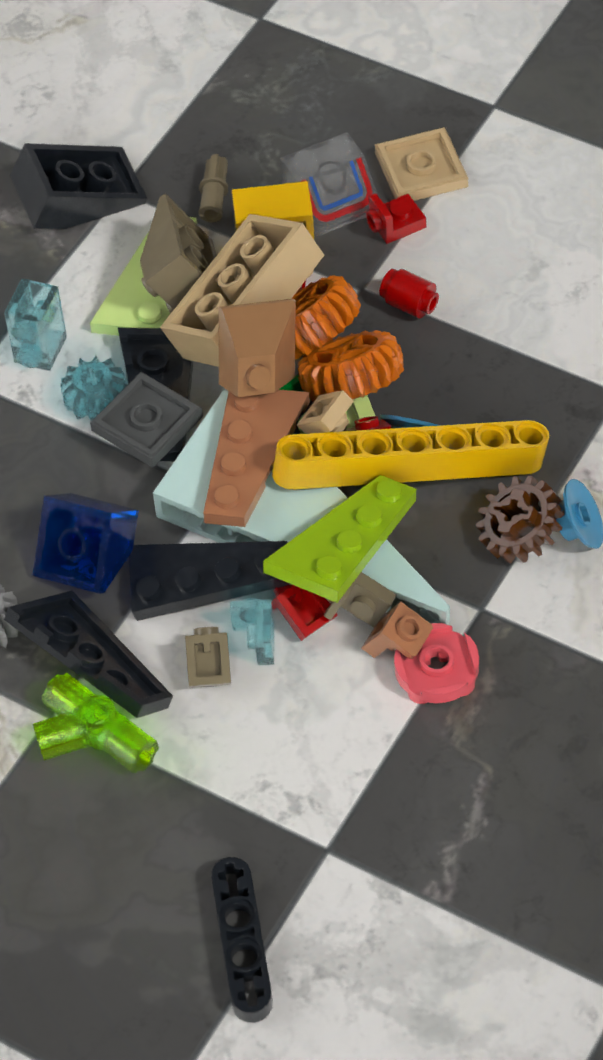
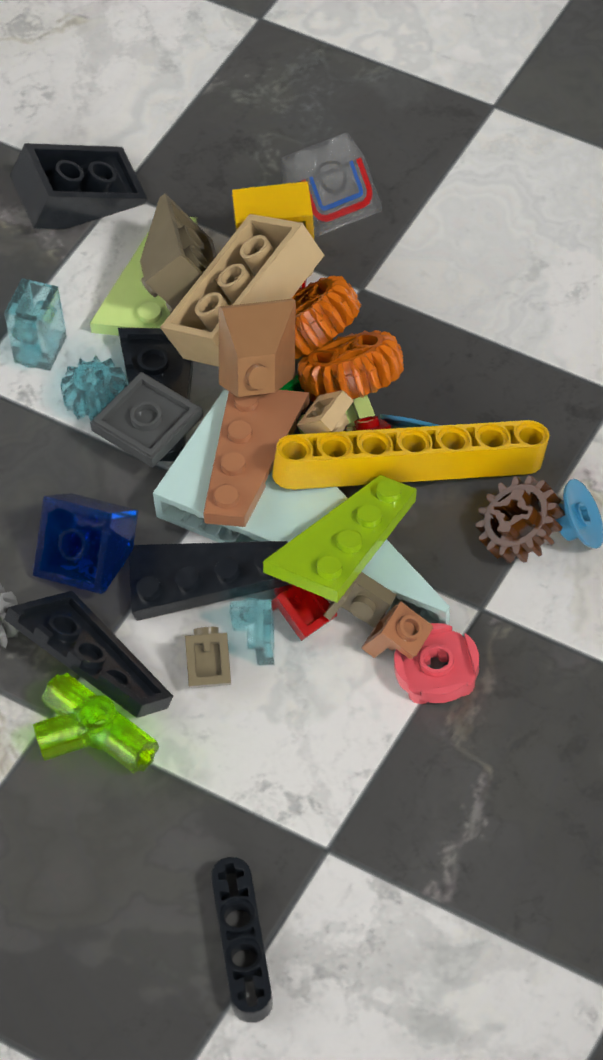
dark tan axle [198,154,229,222] -> none
red bracket [366,193,426,244] -> none
tan tile [375,127,468,201] -> none
red brick [379,269,439,319] -> none

